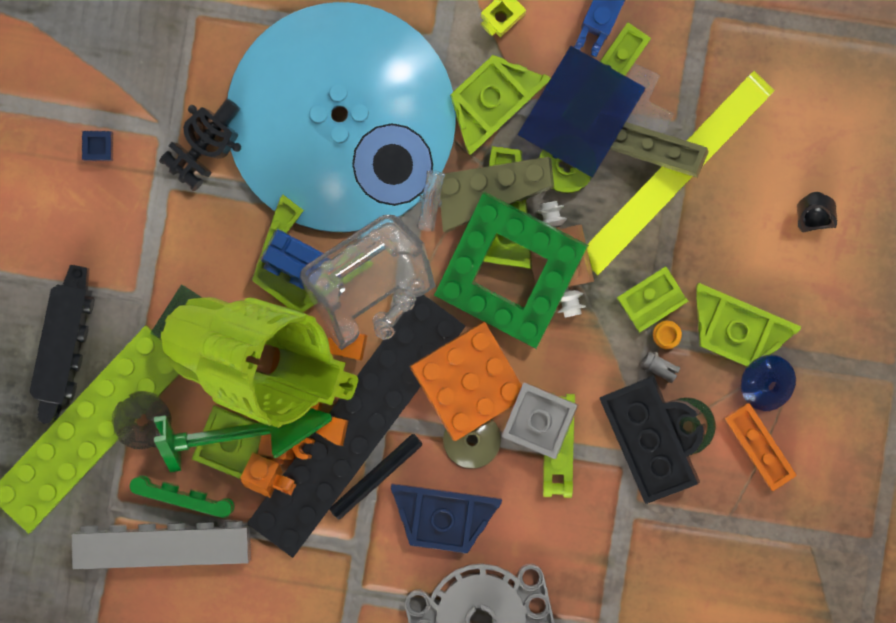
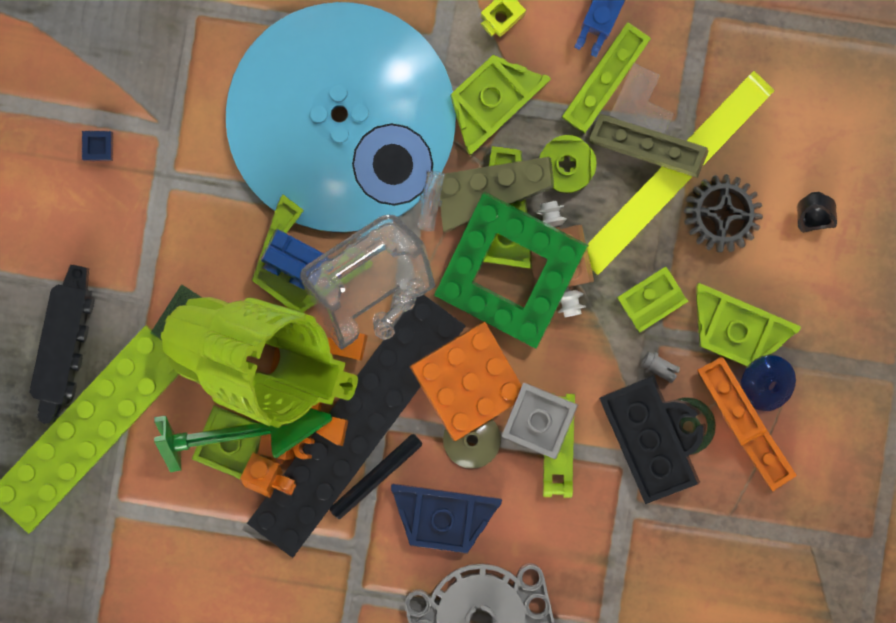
light grey brick [72,520,251,569] -> none
clear smoke plate [112,391,172,450] -> none
green plate [129,475,235,518] -> none
black torso [159,98,241,191] -> none
clear blue piece [518,46,646,178] -> none
light orange plate [652,320,682,349] -> none
none -> dark grey gear [683,174,763,253]
none -> orange plate [697,356,767,446]

